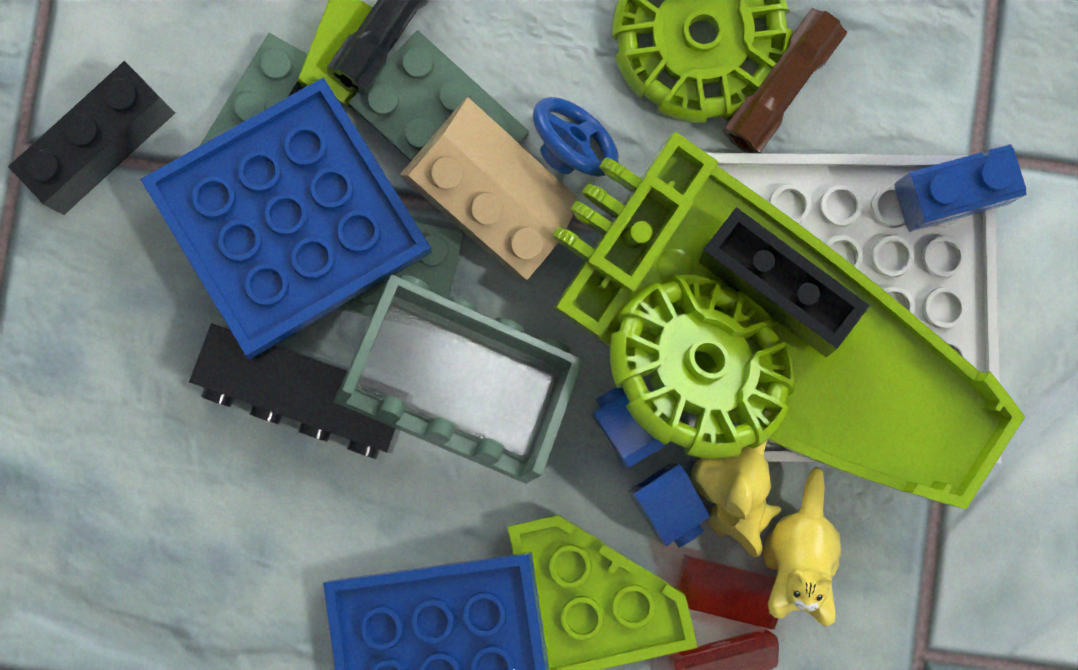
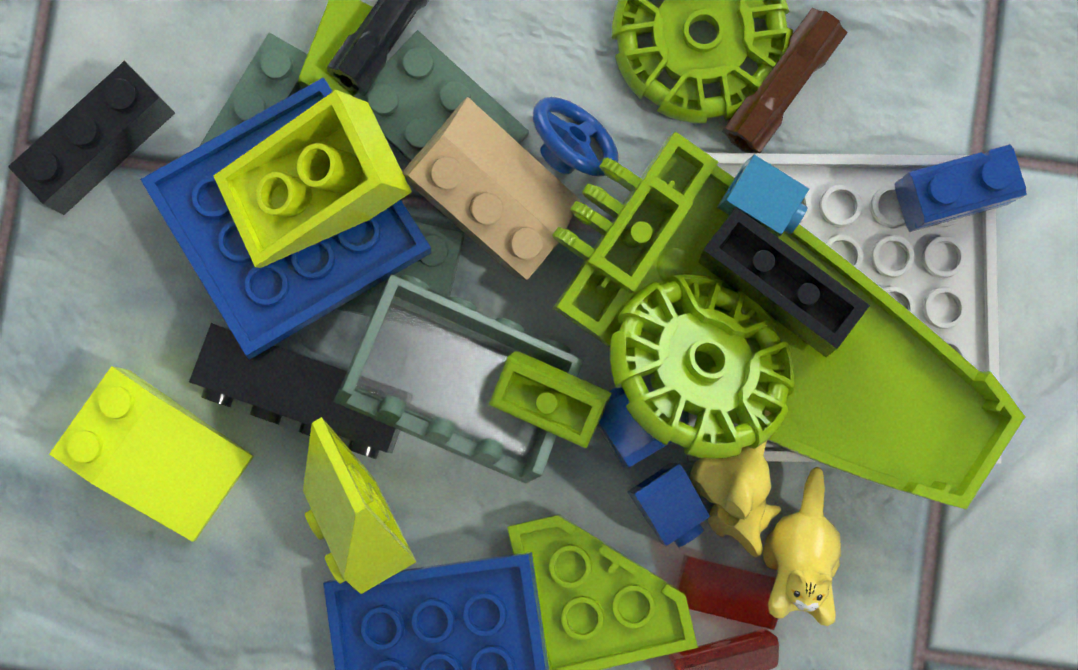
none -> neon yellow slope [49,366,254,542]
none -> neon yellow slope [213,90,412,268]
none -> neon yellow slope [303,417,416,594]
none -> lime slope [488,351,612,448]
none -> dark azure brick [717,154,809,237]

